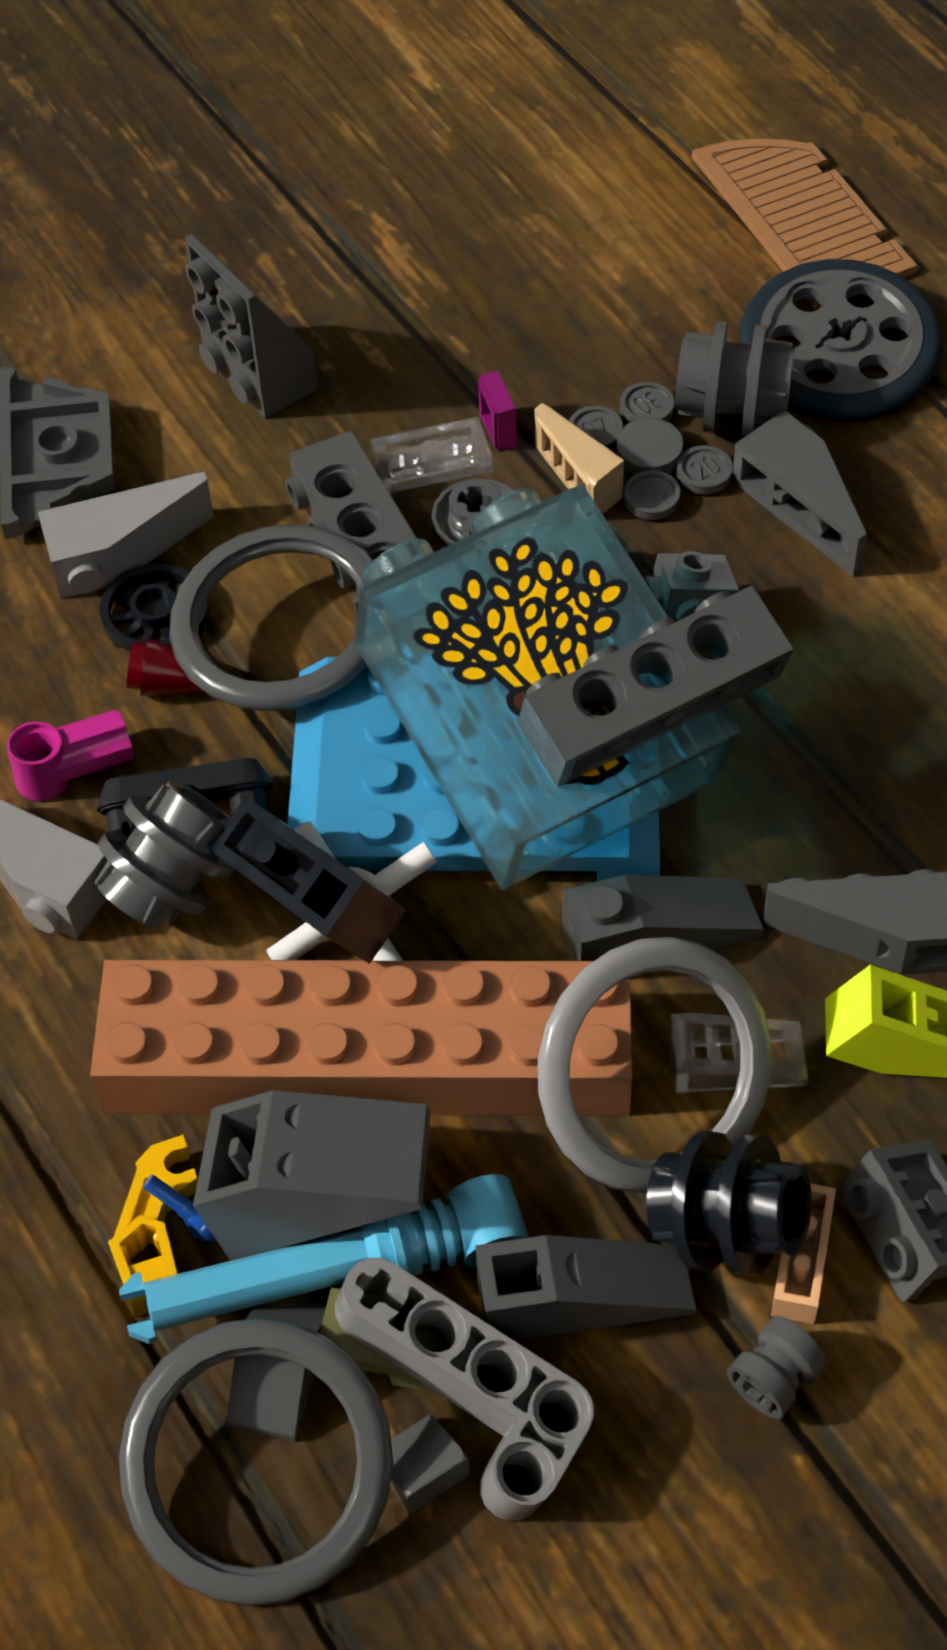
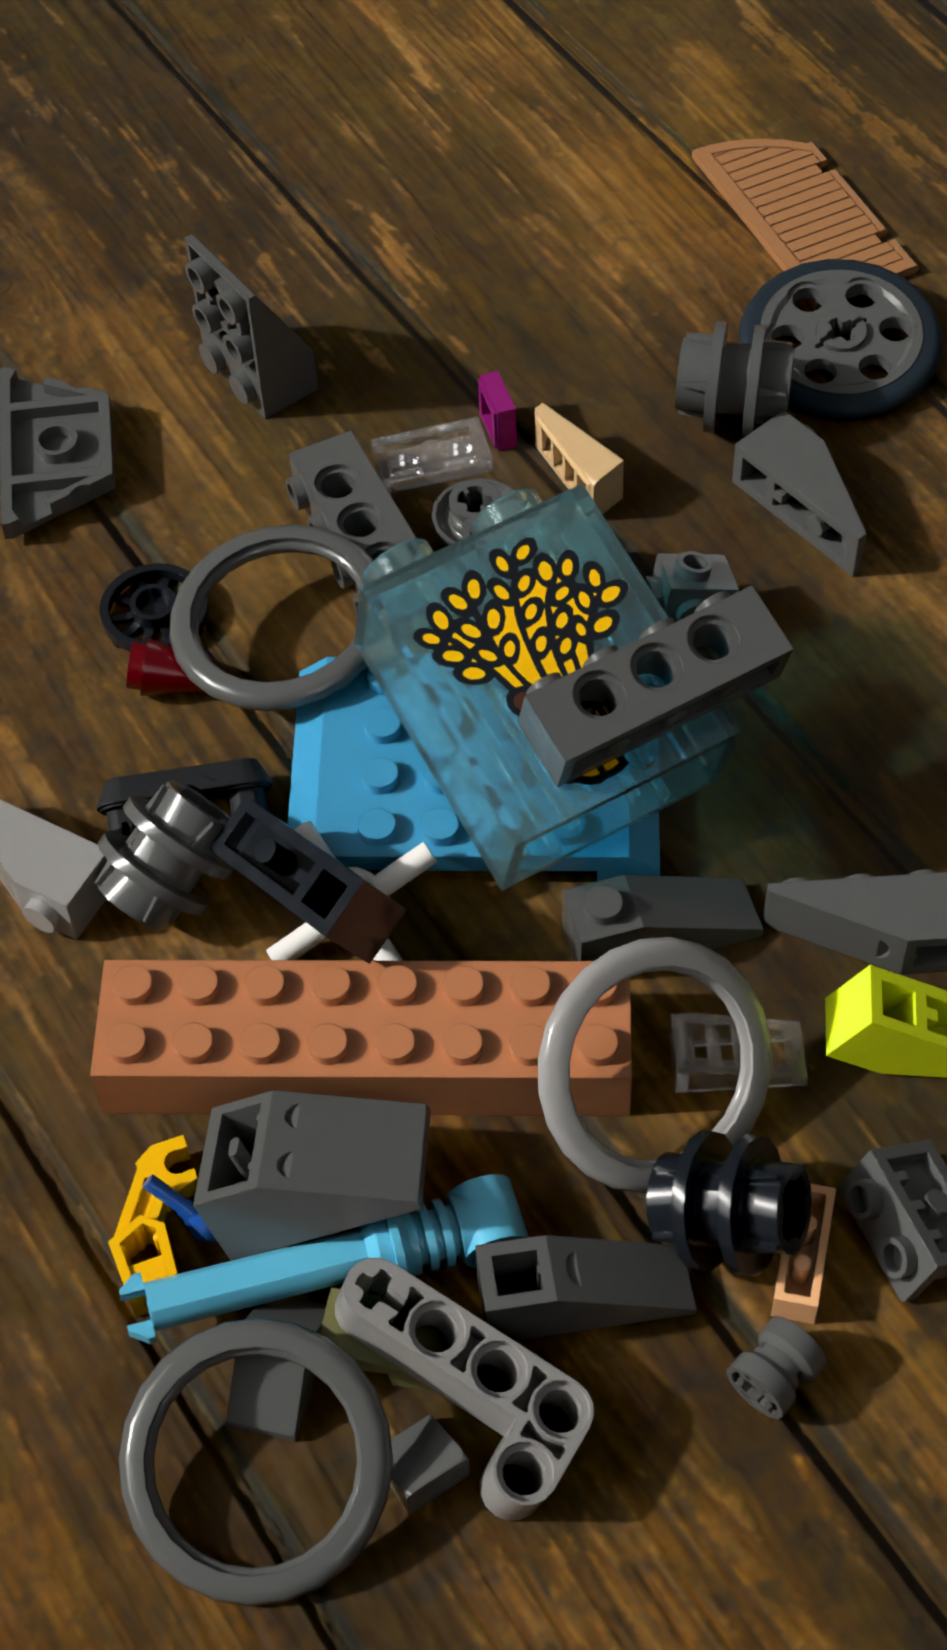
dark pink piece [7,709,134,802] -> none
light grey slope [38,471,214,599] -> none
dark grey piece [569,382,733,520] -> none

